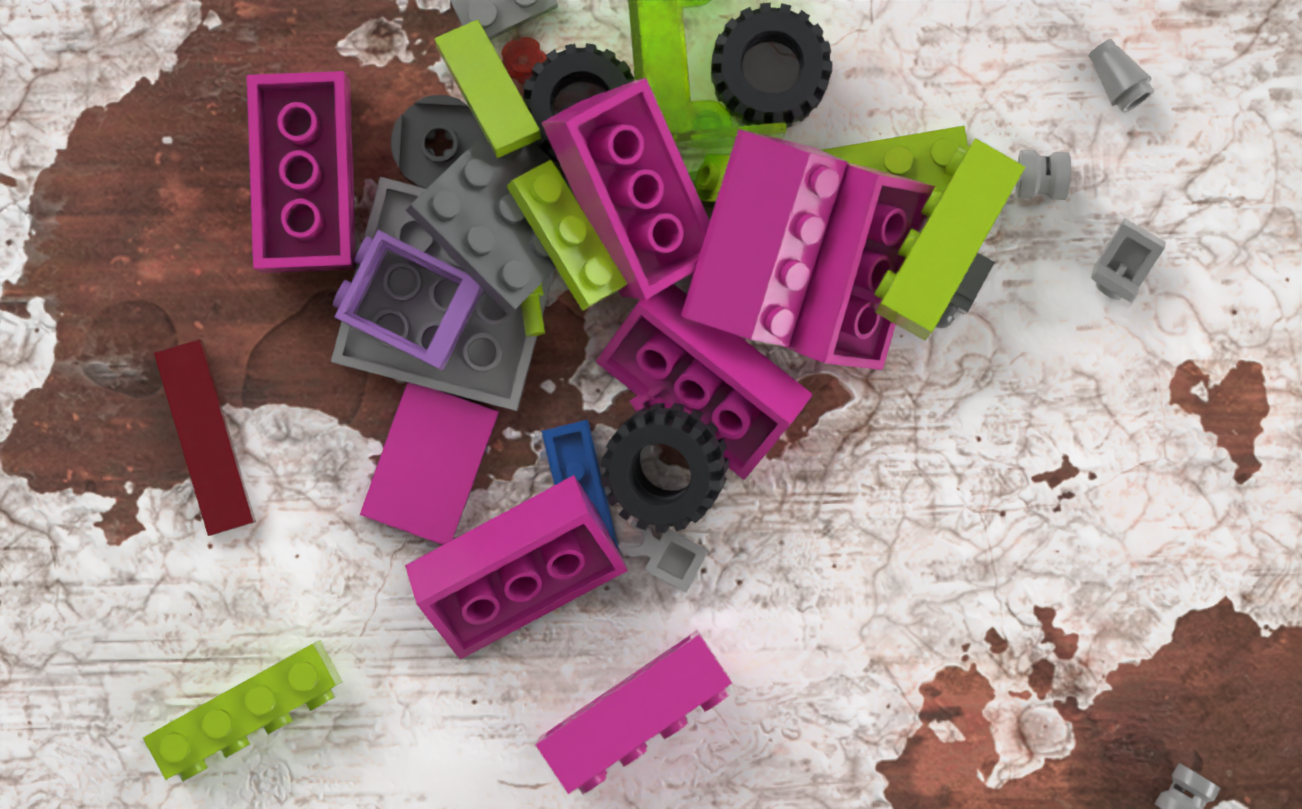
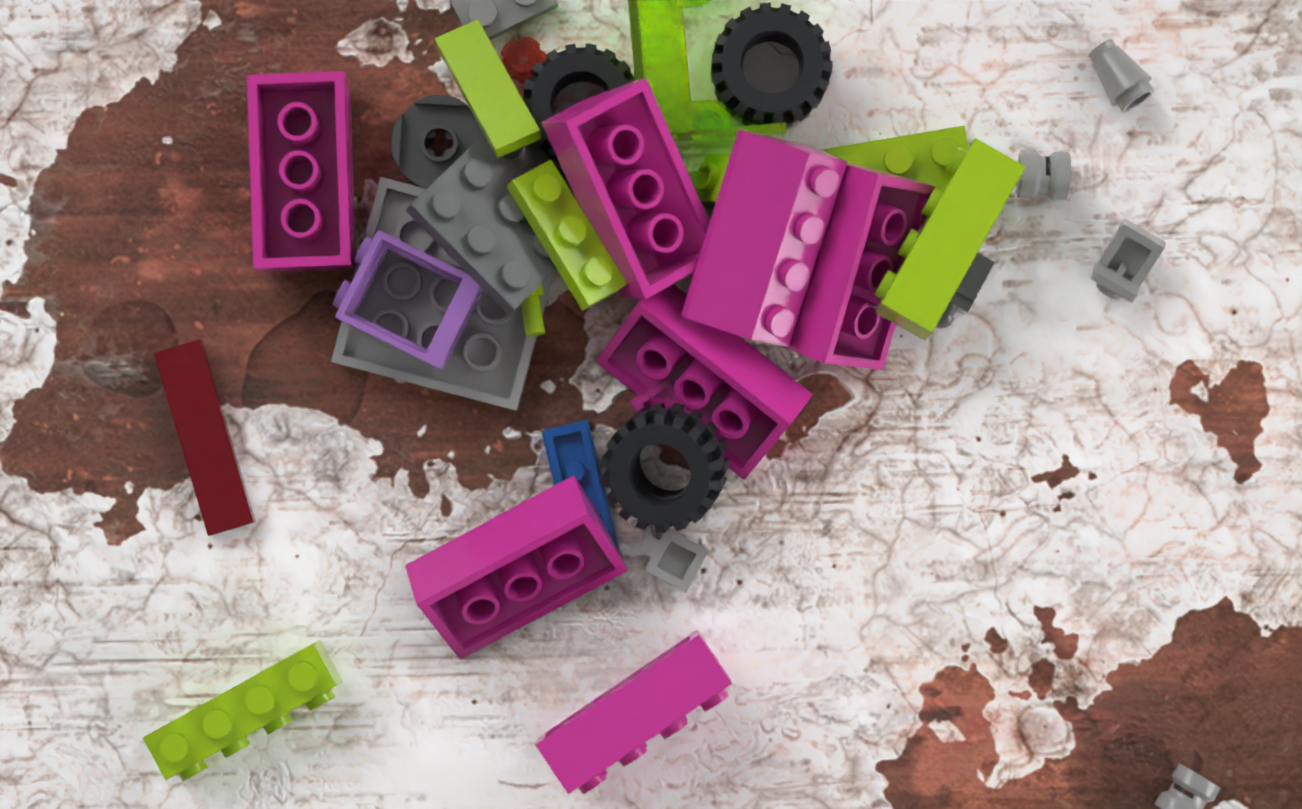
dark pink tile [359,382,499,545] -> none

